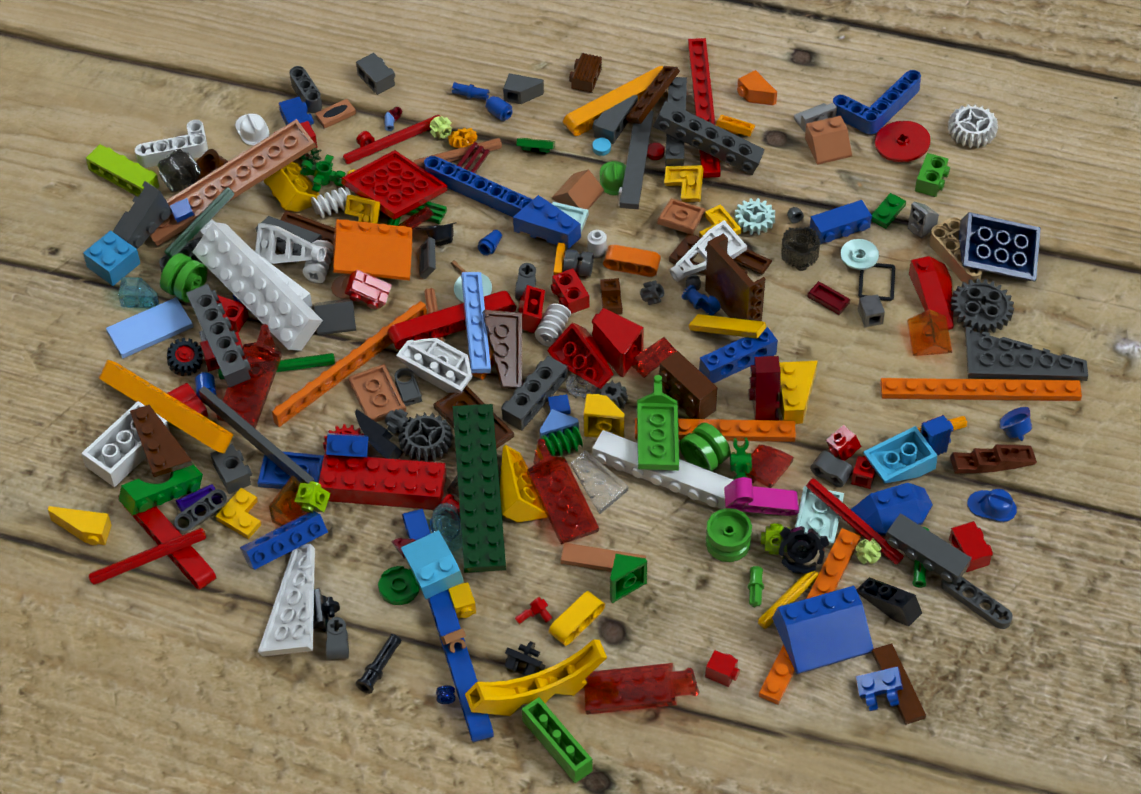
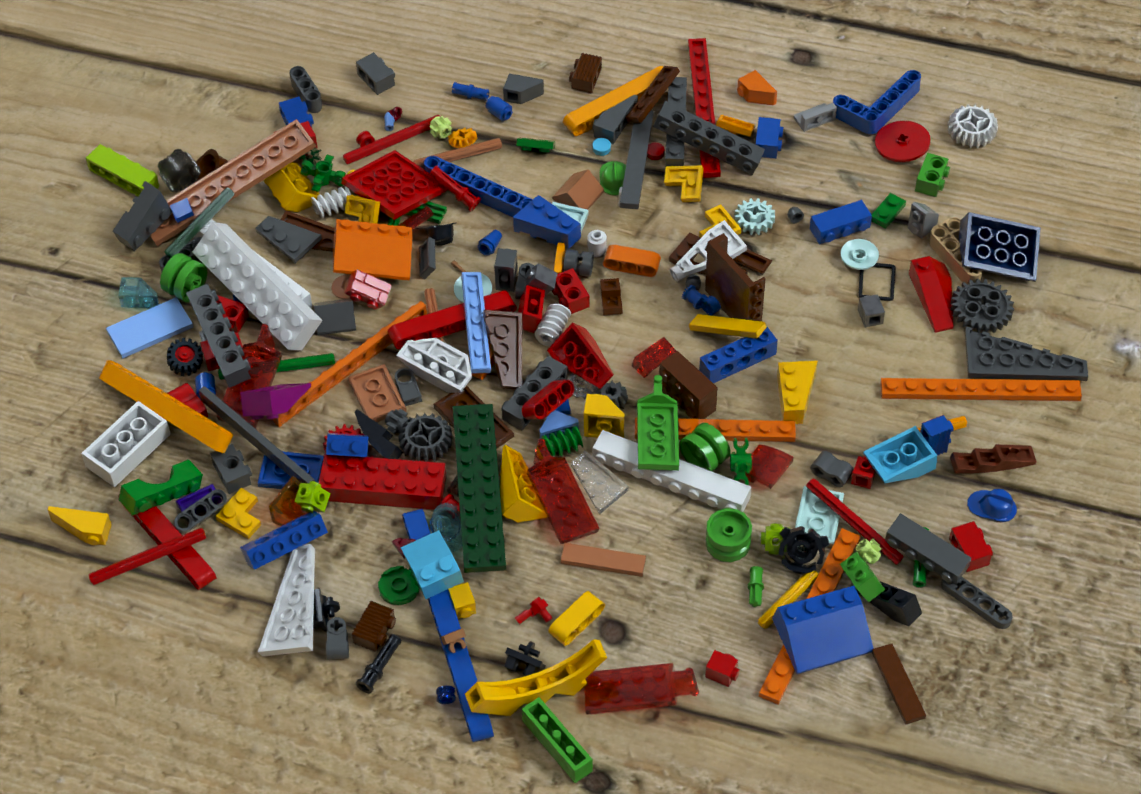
dark azure brick [83,230,140,286] -> none
reddish brown wing [130,405,193,478] -> none
white beam [135,120,208,168] -> none
white piece [235,114,270,146] -> none
white plate [255,223,326,264] -> none
white piece [303,240,333,283] -> none
nougat tile [315,99,356,129] -> none
dark red tile [457,141,490,173] -> none
red slope [592,308,644,377] -> none
green slope [610,554,648,603] -> none
dark grey gear [640,280,664,305] -> none
nougat tile [657,198,706,235] -> none
dark pink beam [724,477,799,516] -> none
dark red wedge [748,356,781,421] -> none
clear smoke brick [781,226,820,271] -> none
nougat slope [805,116,852,165] -> none
dark red tile [807,281,850,315] -> none
red brick [826,425,862,461] -> none
blue wedge [851,483,933,536] -> none
plate [856,667,903,711] -> none
clear orange slope [907,309,952,356] -> none
blue piece [1000,407,1032,441] -> none
none -> magenta slope [240,383,311,419]
none -> reddish brown brick [352,601,396,652]
none -> red pin [429,166,481,212]
none -> dark grey brick [494,248,518,292]
none -> red beam [522,380,574,420]
none -> flat silver brick [525,263,558,297]
none -> blue brick [755,117,784,159]
none -> bright green brick [840,552,885,602]

